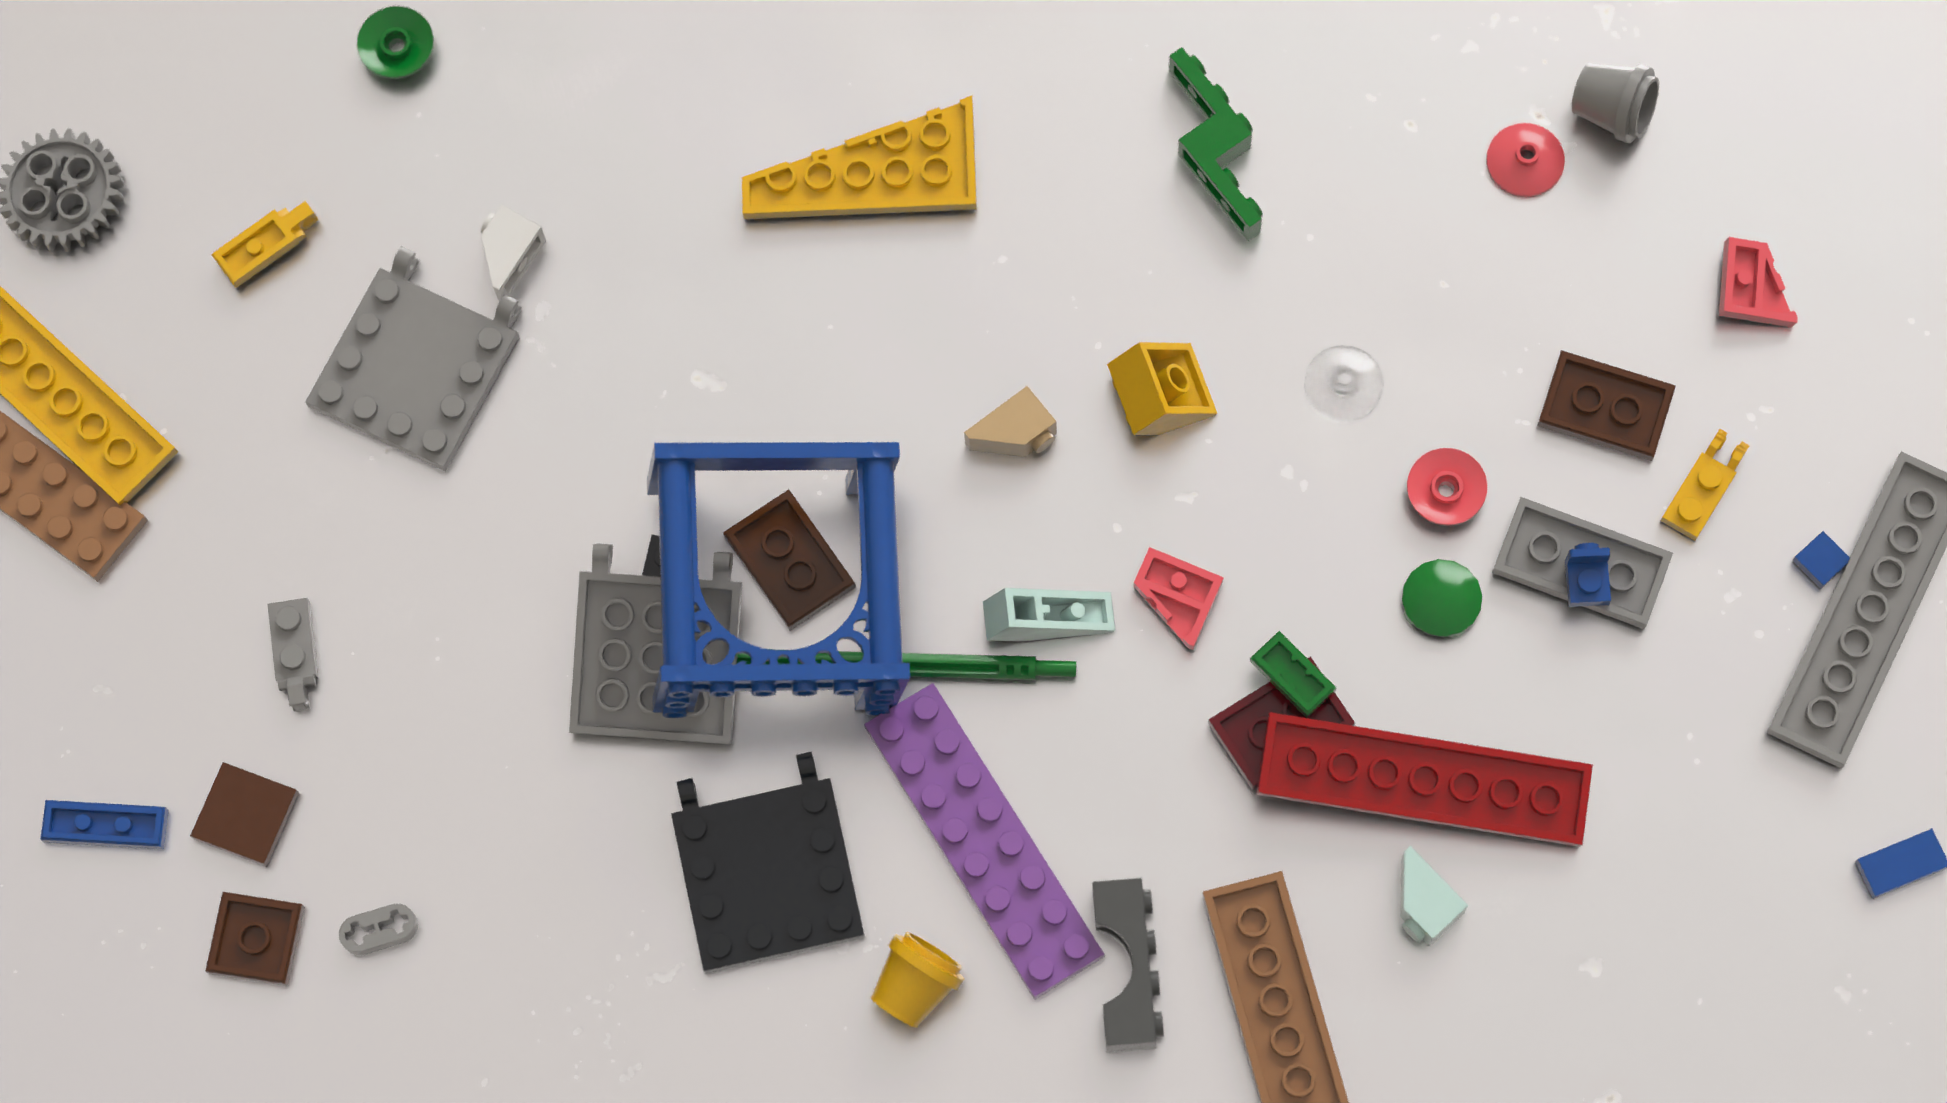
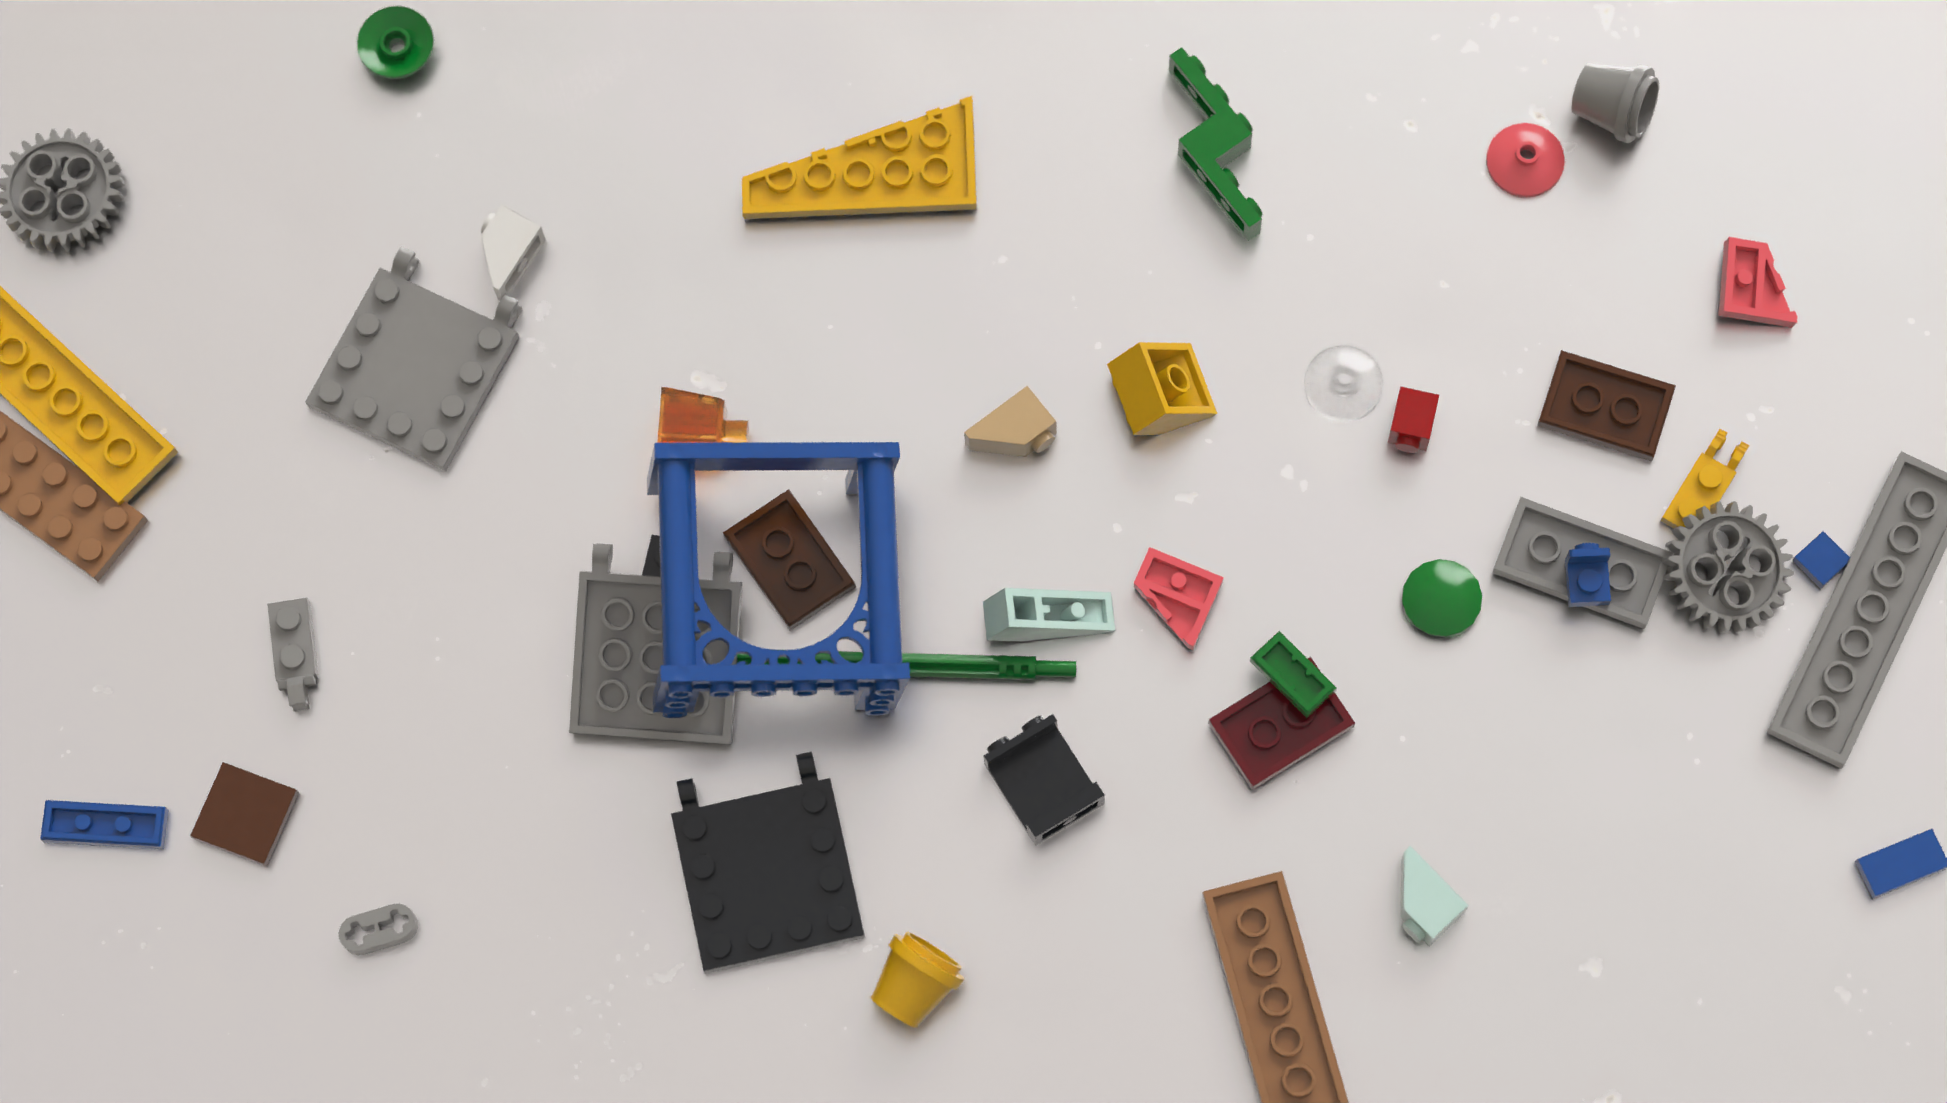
reddish brown tile [205,892,305,986] -> none
yellow hinge [212,201,318,288] -> none
medium lavender plate [864,683,1105,1000] -> none
dark grey arch [1092,878,1164,1052] -> none
red plate [1256,712,1593,847] -> none
coral dish [1407,448,1487,526] -> none
none -> clear orange torso [657,387,749,443]
none -> black panel [984,714,1105,846]
none -> red brick [1388,386,1439,453]
none -> light grey gear [1662,501,1794,633]

